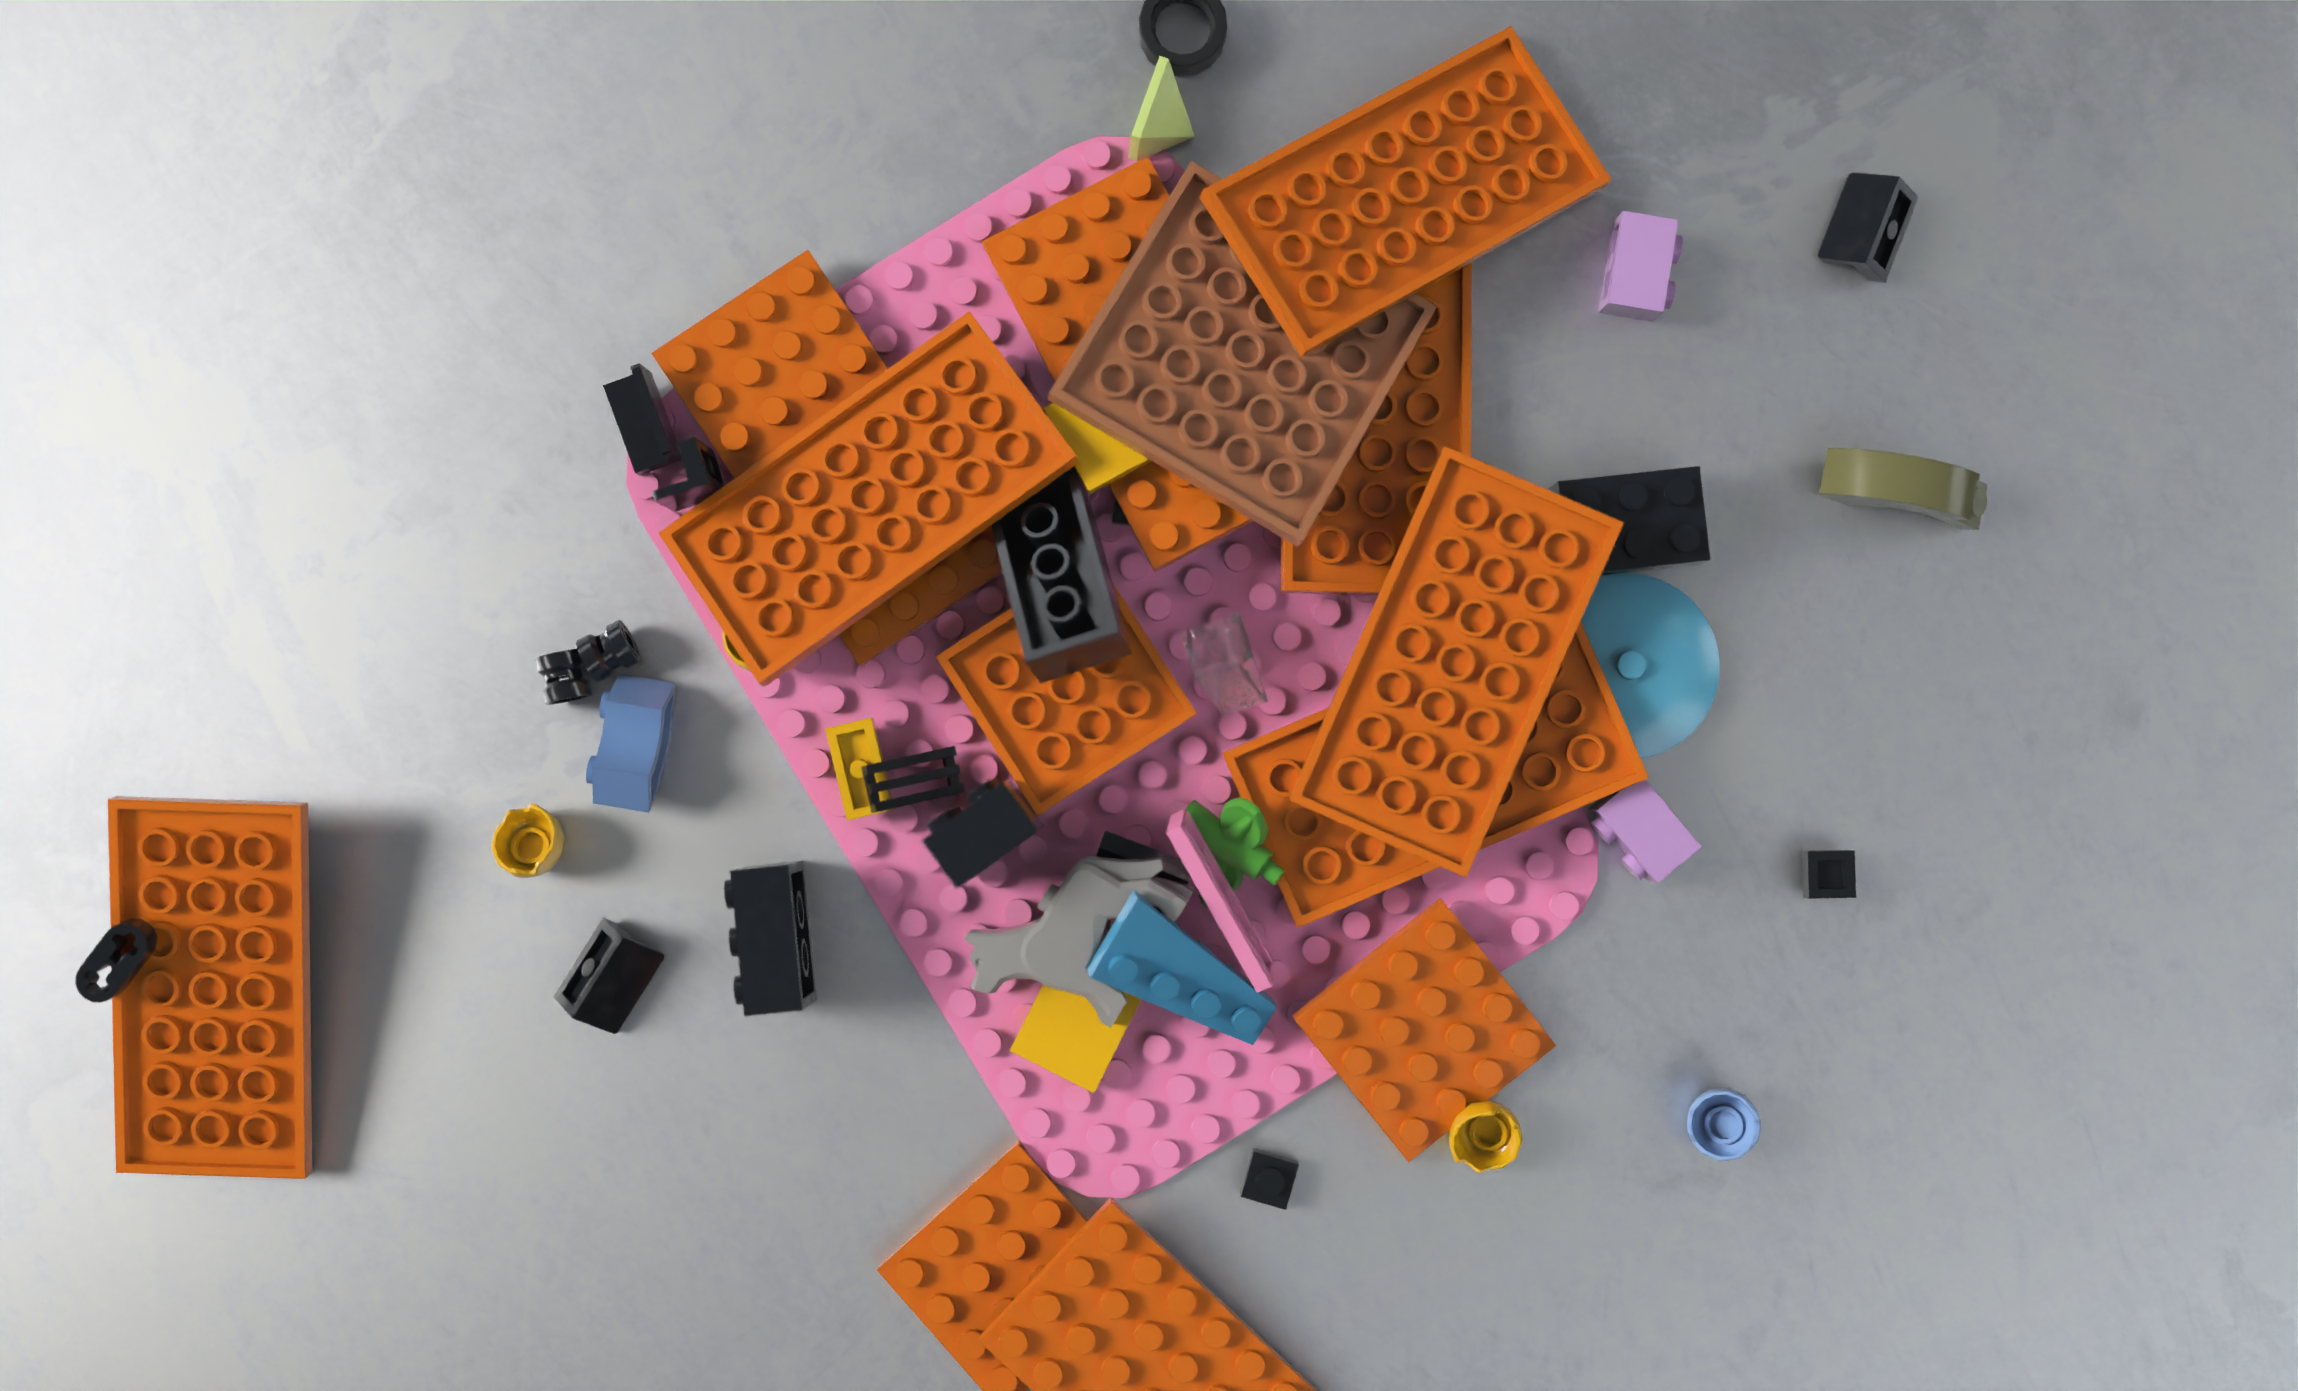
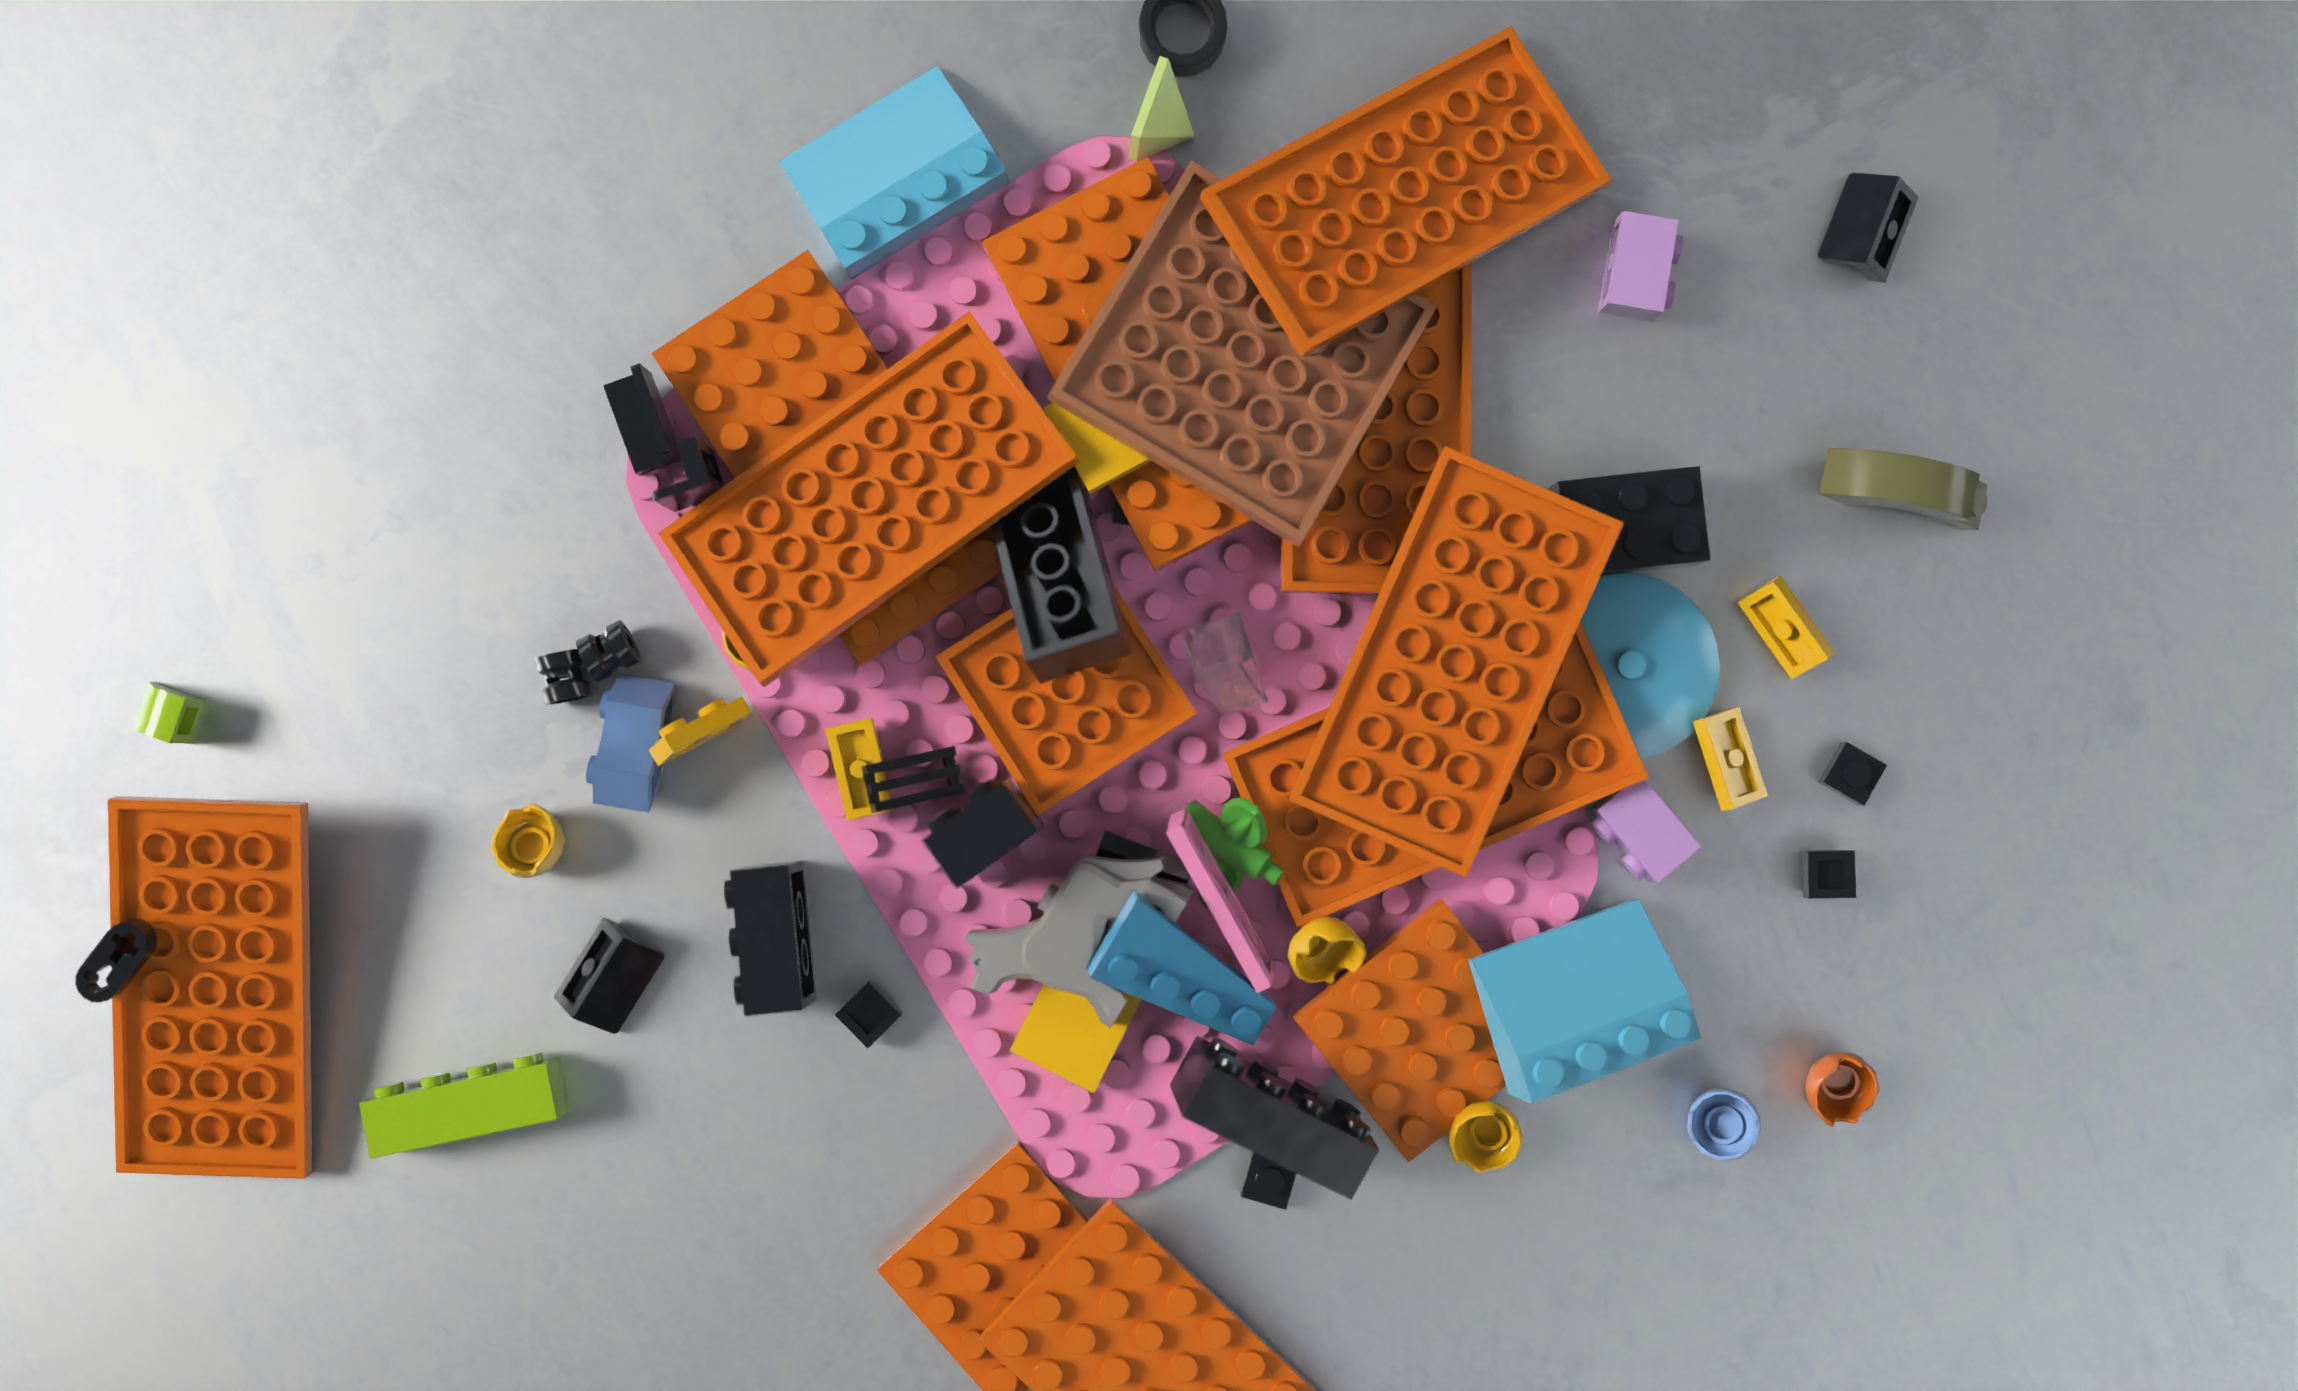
none -> lime brick [133,682,206,744]
none -> lime brick [359,1052,570,1159]
none -> yellow plate [649,697,752,767]
none -> medium azure slope [779,66,1009,279]
none -> black plate [835,980,903,1049]
none -> black brick [1170,1036,1380,1200]
none -> yellow hair [1287,917,1367,984]
none -> medium azure slope [1468,898,1701,1103]
none -> yellow plate [1693,707,1768,811]
none -> yellow plate [1737,575,1835,679]
none -> orange hair [1804,1052,1879,1127]
none -> black plate [1818,742,1887,806]

